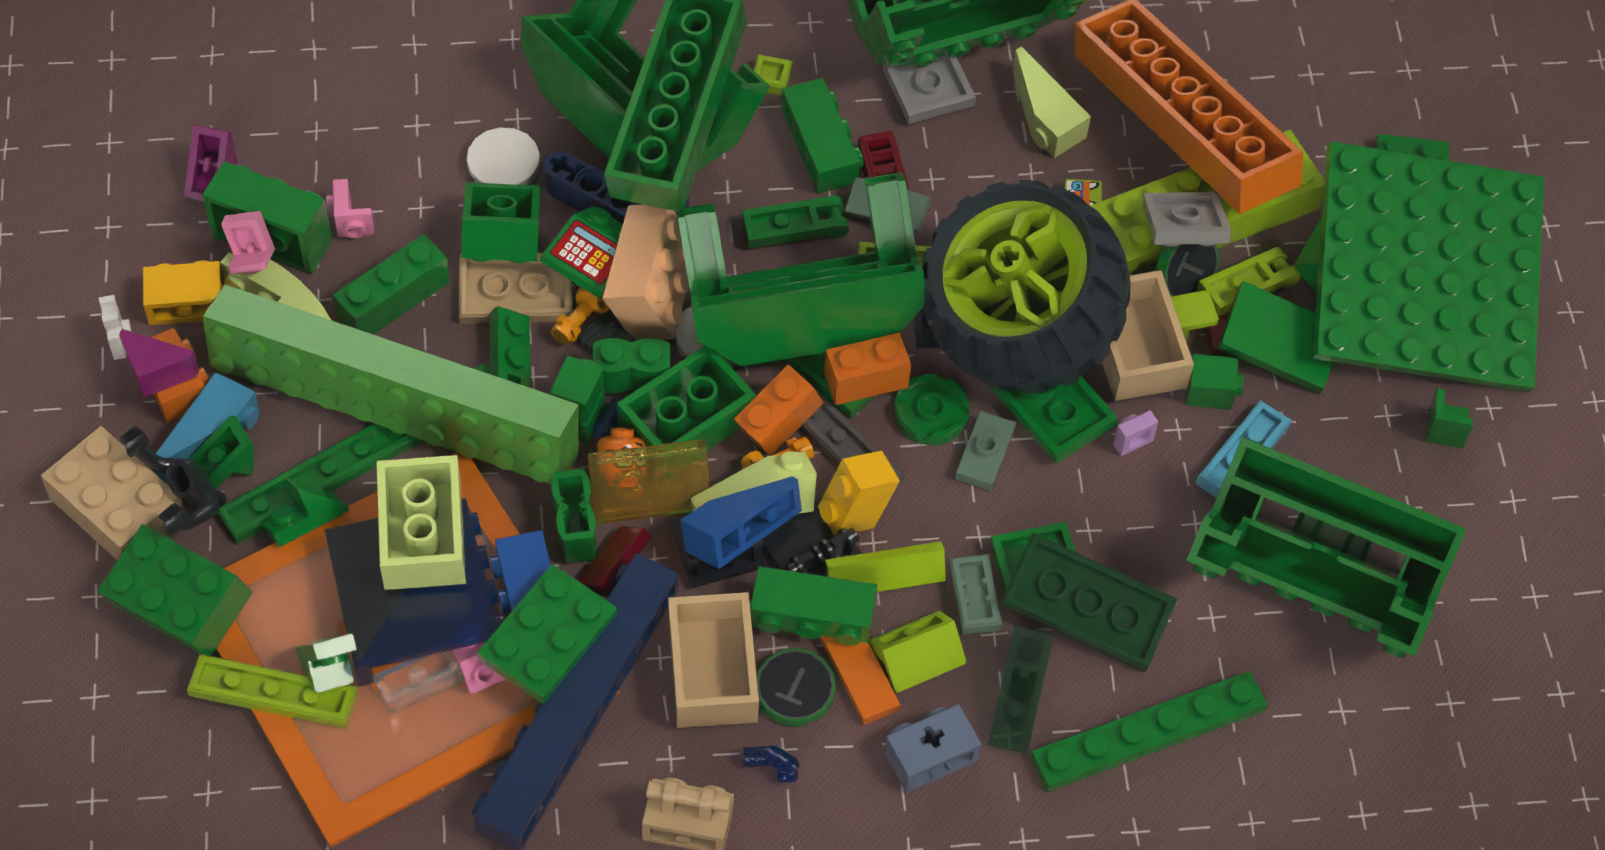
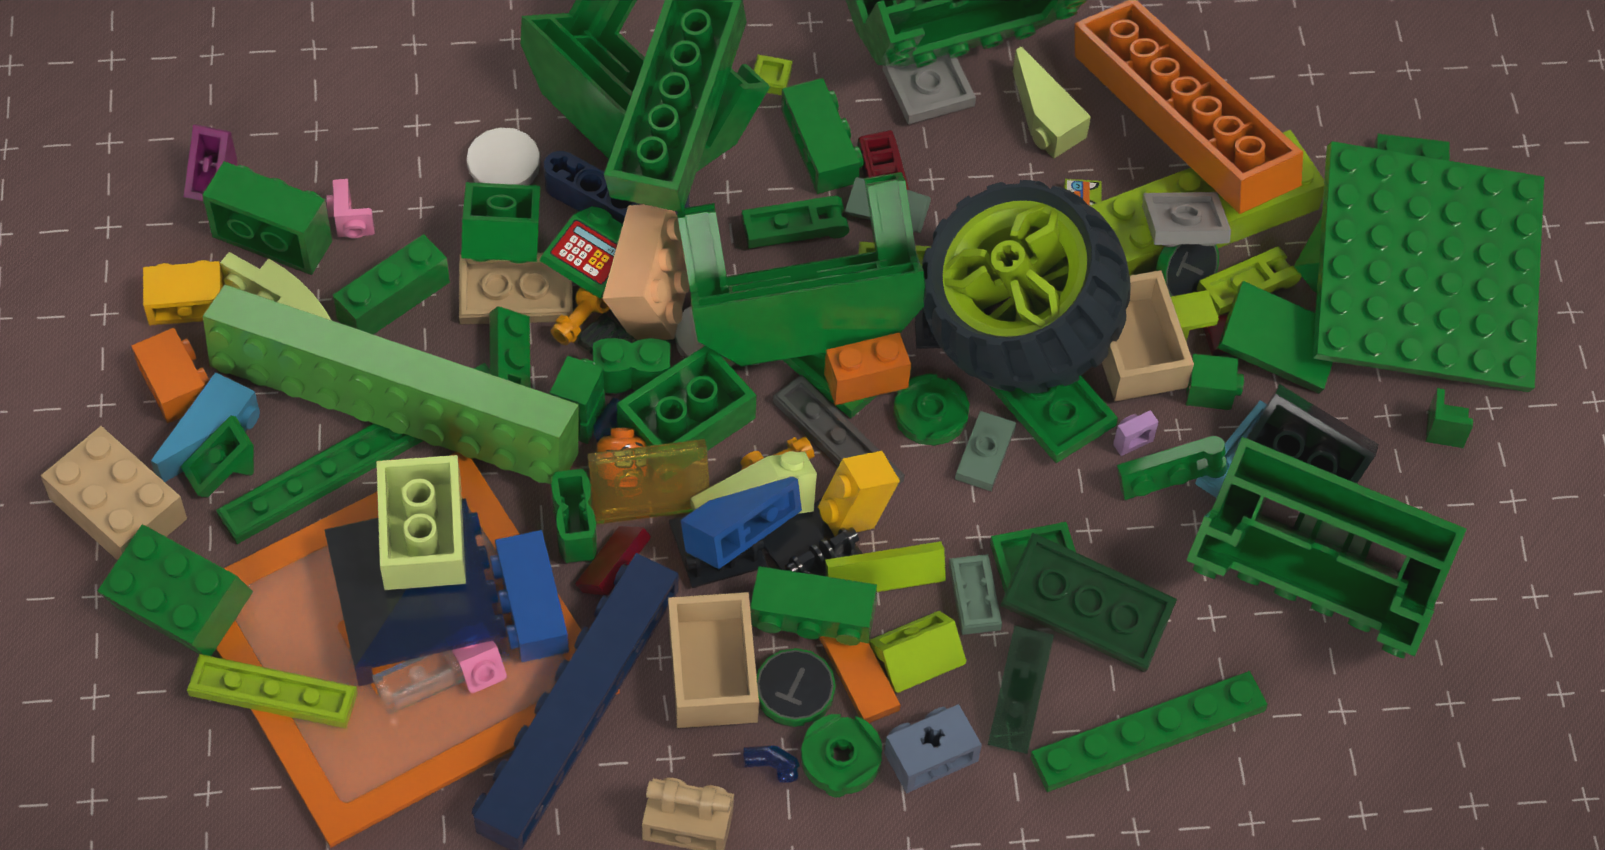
white plate [99,295,132,360] -> none
magenta slope [119,329,199,397] -> none
black piece [119,425,226,536] -> none
bright pink bracket [221,211,275,274] -> none
green slope [261,478,349,547] -> none
slope [295,634,356,692] -> none
green plate [477,564,617,704] -> none
orange brick [734,364,823,456] -> none
none -> green plate [801,714,882,797]
none -> green plate [1117,436,1228,500]
none -> black slope [1246,384,1379,483]

